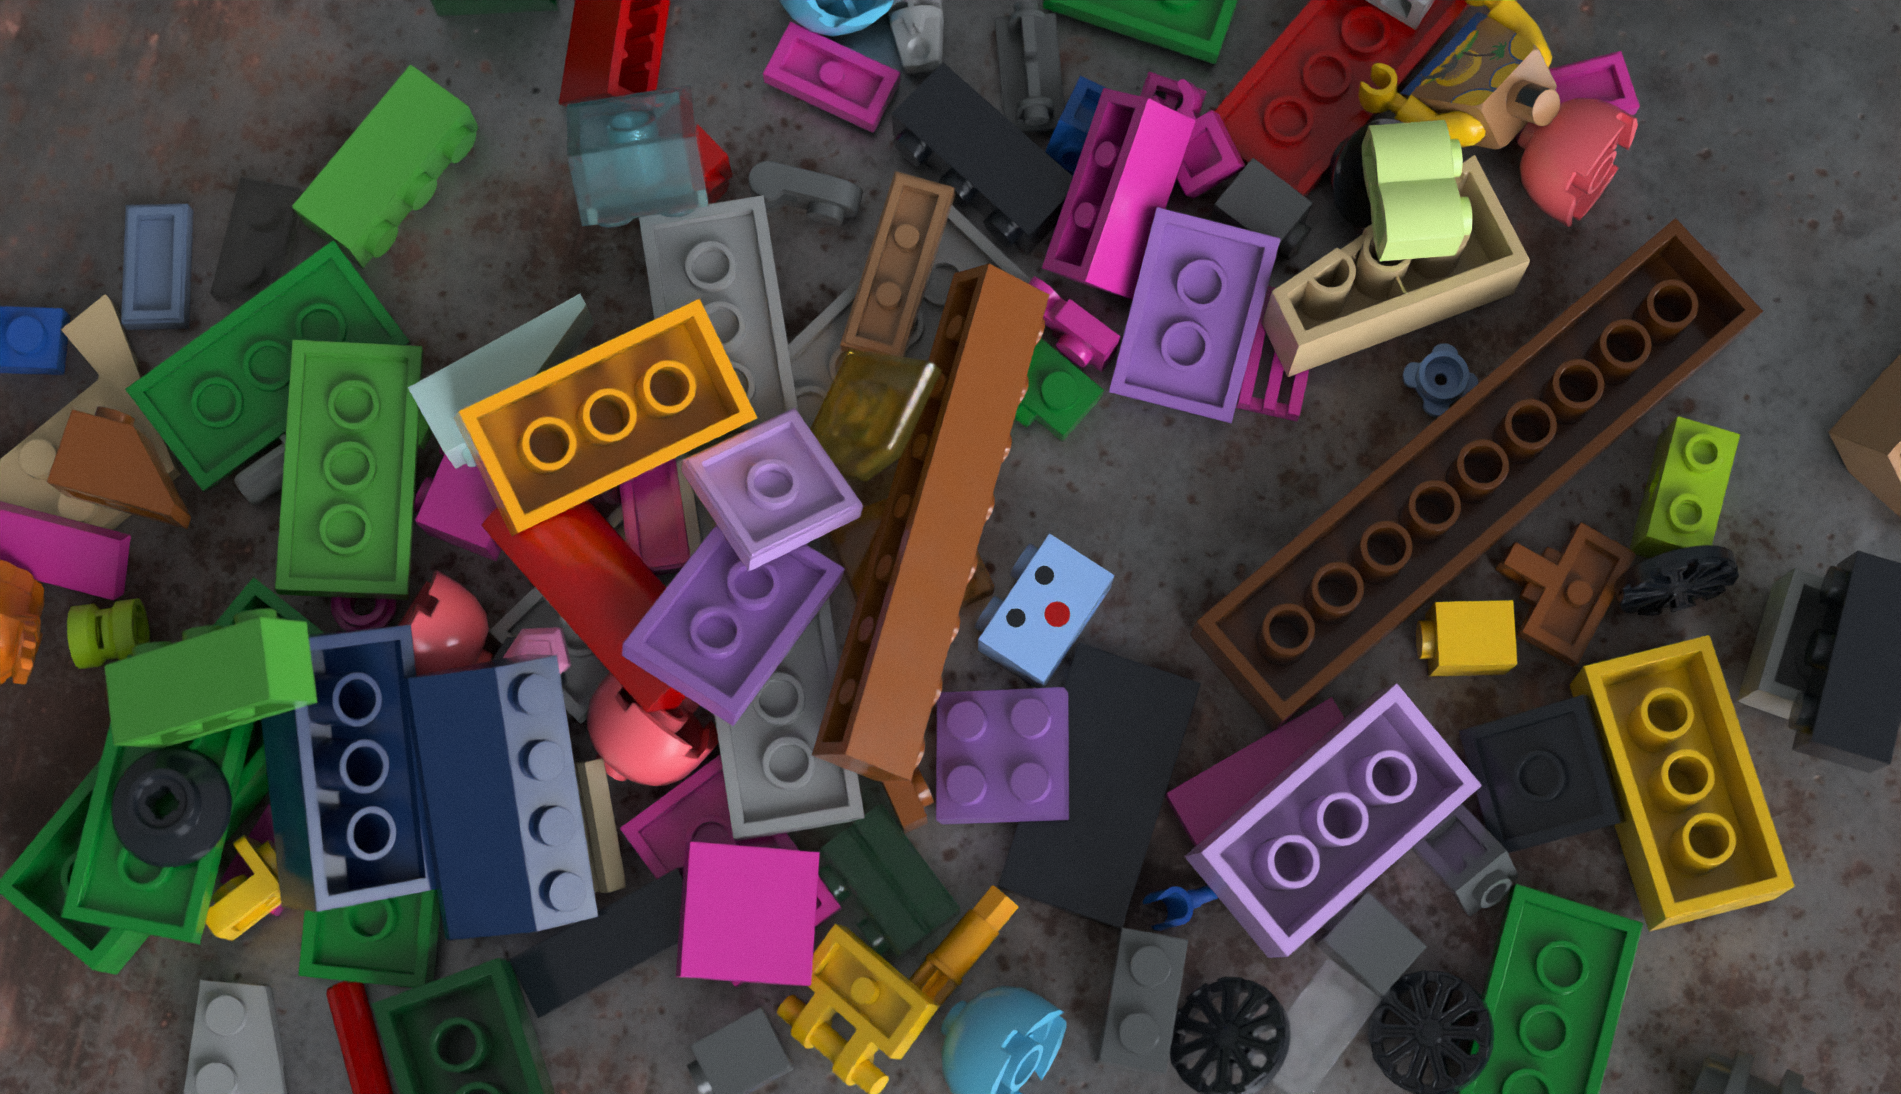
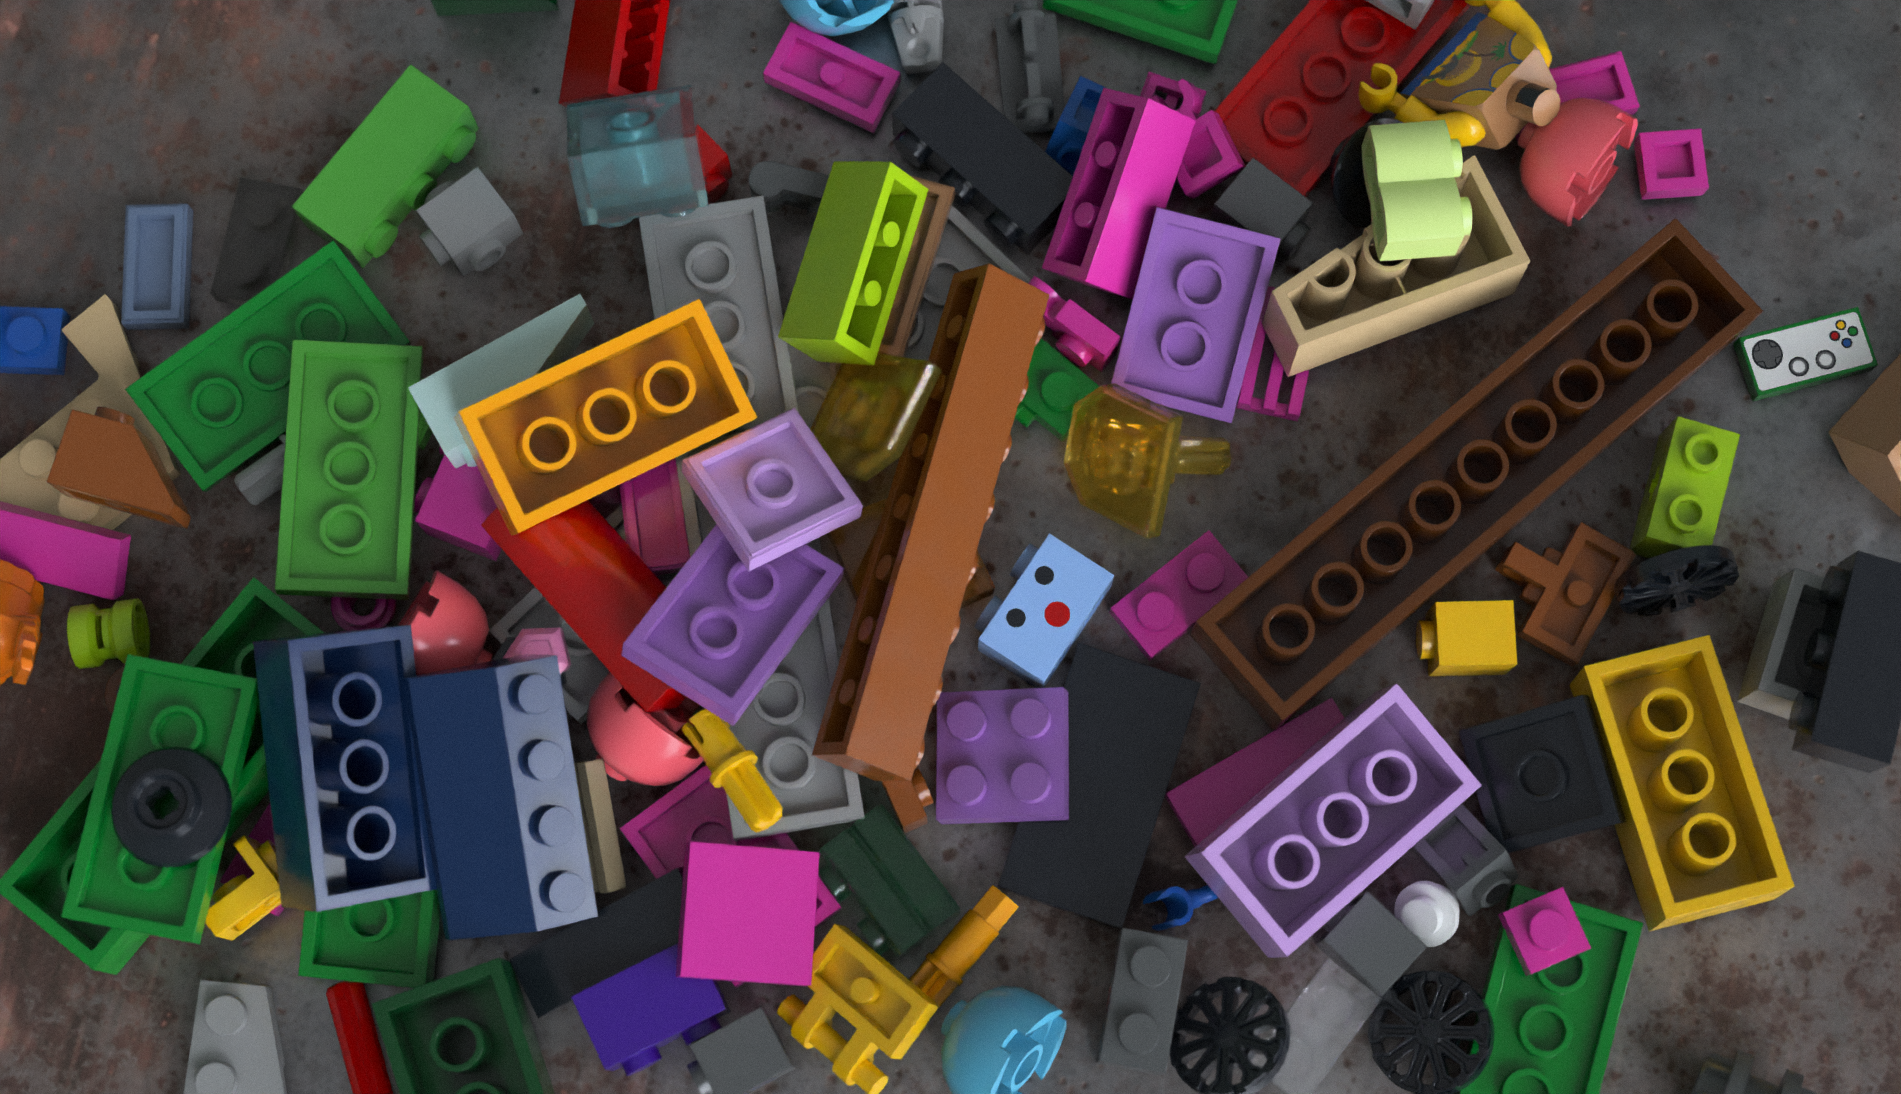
bright green brick [104,609,317,748] -> none
medium blue plate [1403,344,1478,417] -> none
none -> light grey brick [416,167,523,277]
none -> dark purple brick [571,943,731,1076]
none -> yellow axle [682,709,782,832]
none -> lime brick [778,161,929,365]
none -> clear yellow piece [1064,383,1232,539]
none -> dark pink plate [1109,530,1248,661]
none -> white plate [1394,881,1460,947]
none -> dark pink plate [1498,887,1591,976]
none -> dark pink plate [1634,128,1709,200]
none -> tile [1733,307,1878,402]

